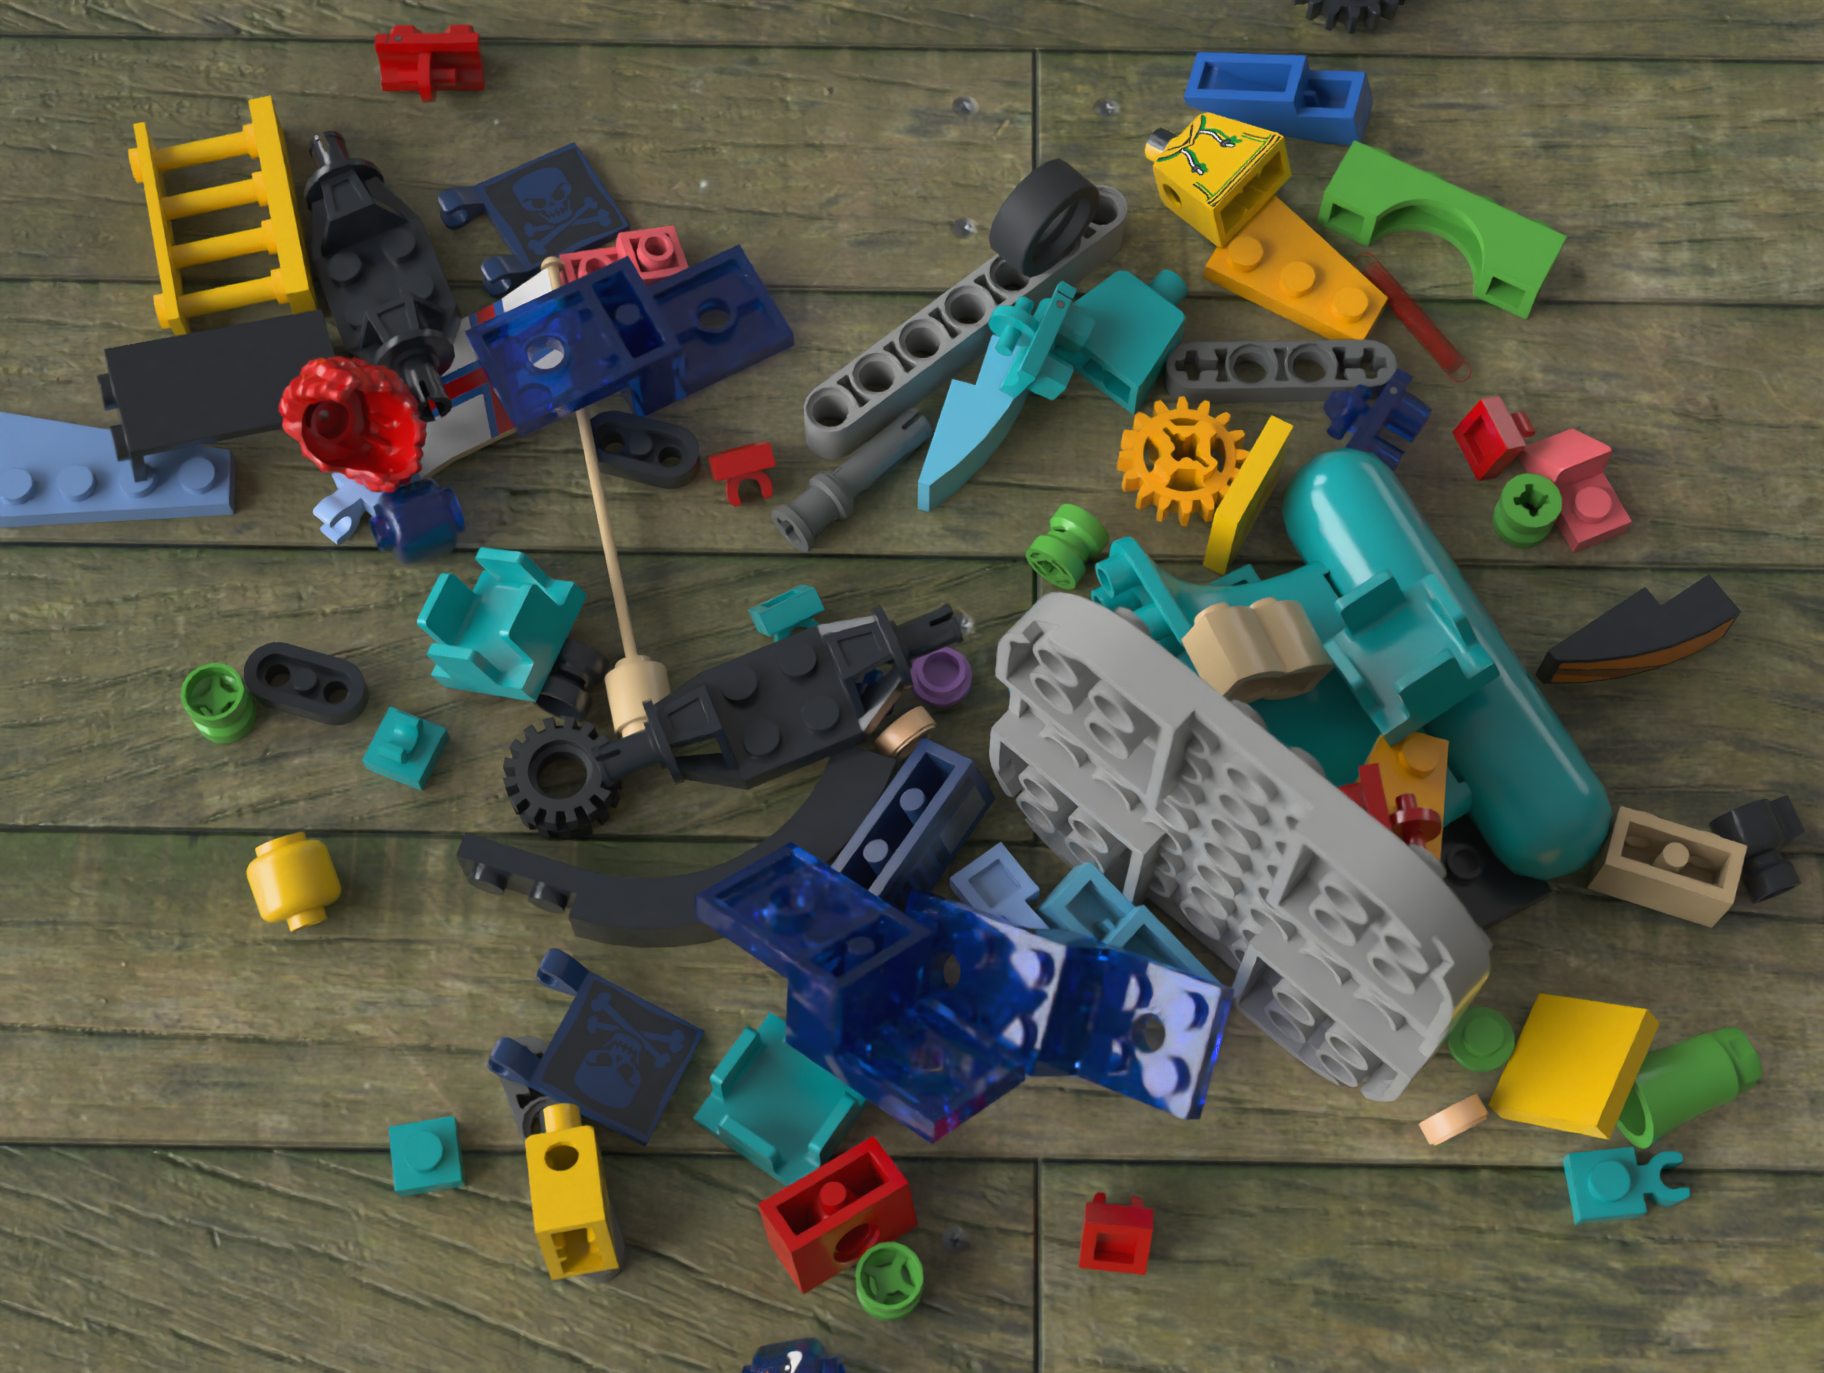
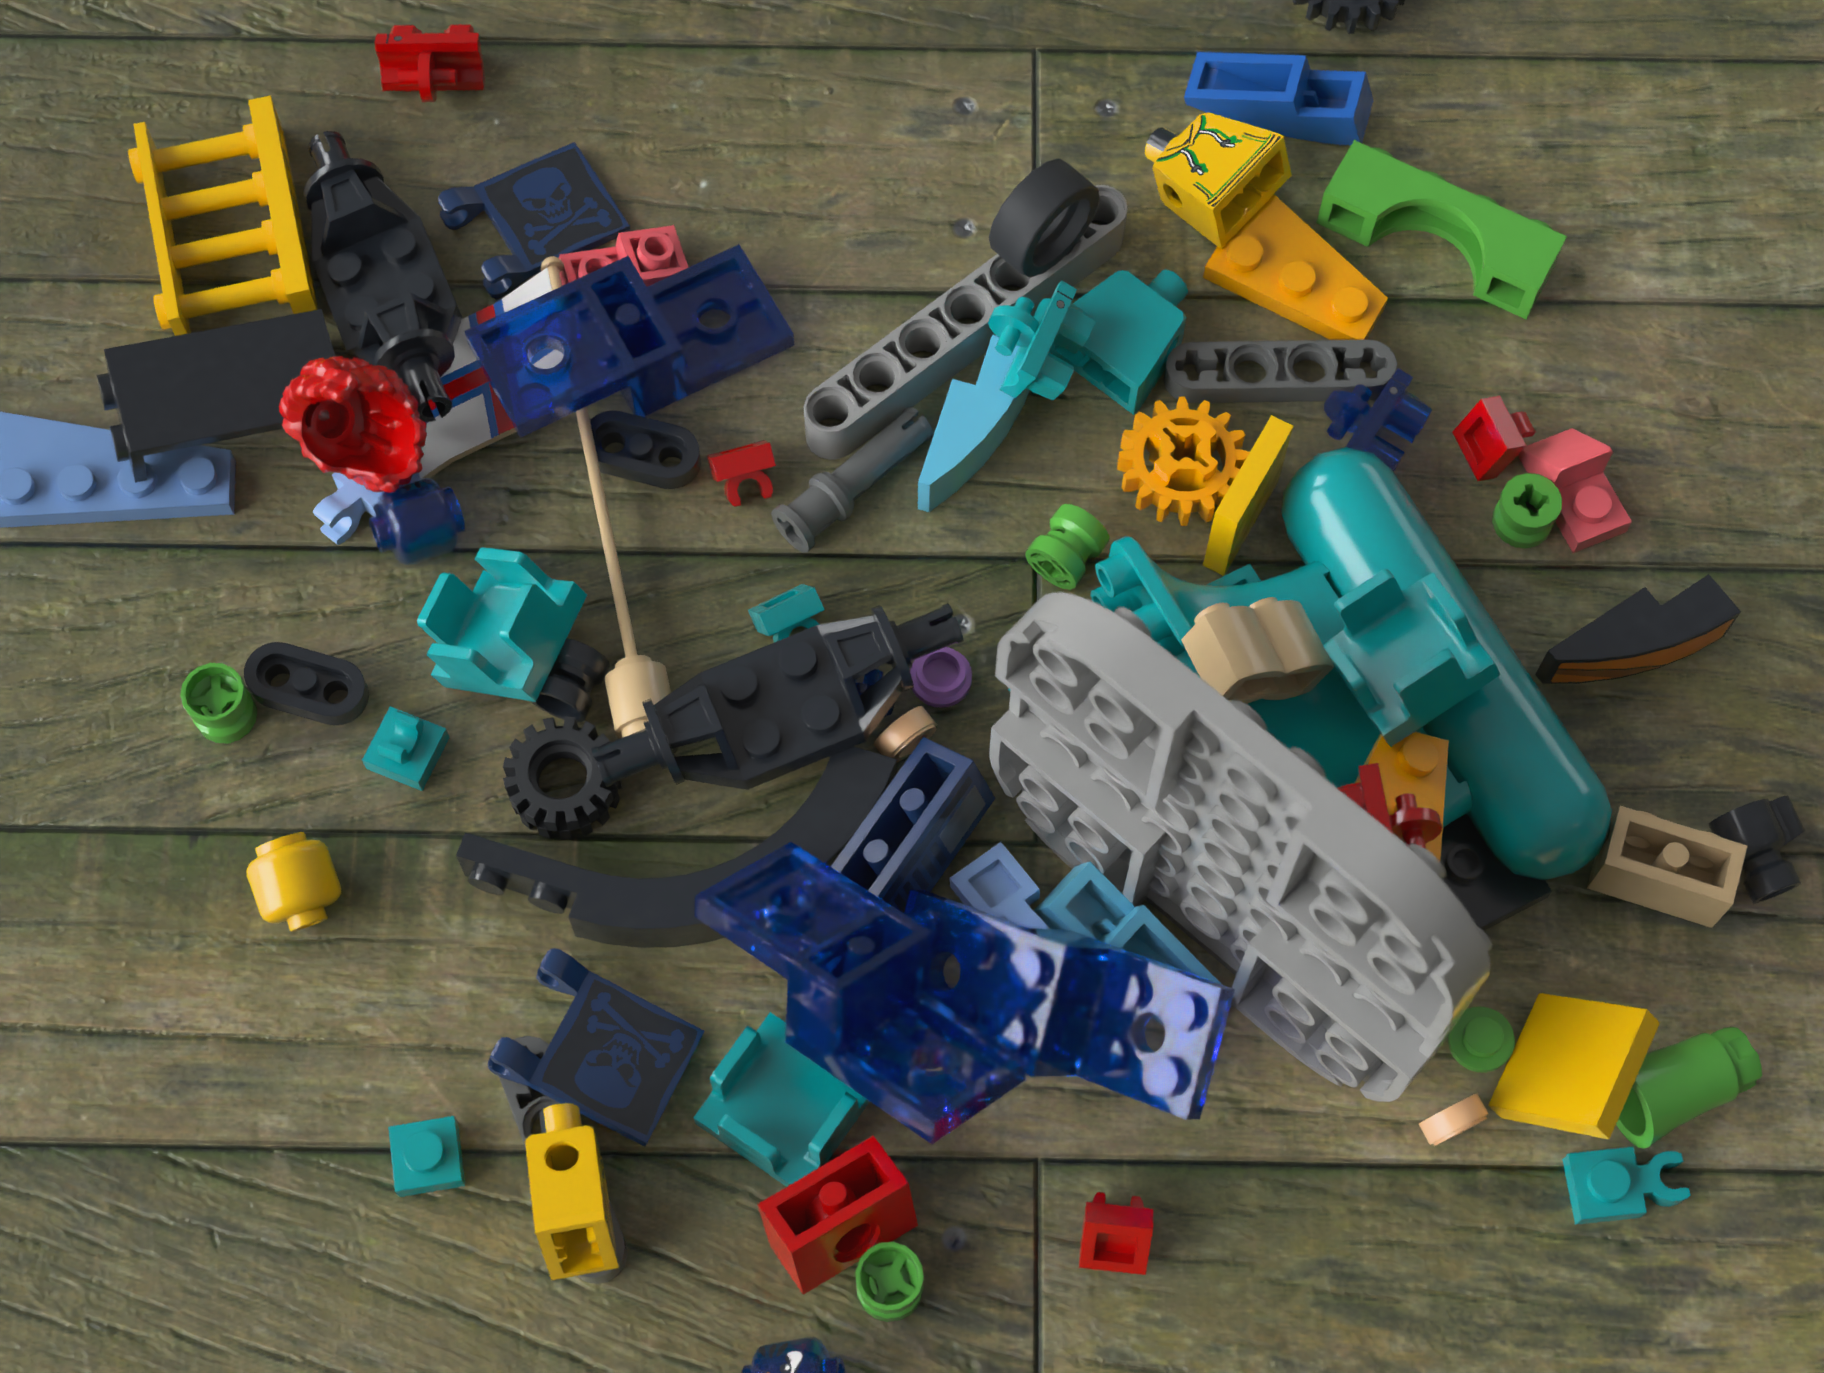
red piece [1354,253,1472,382] -> none

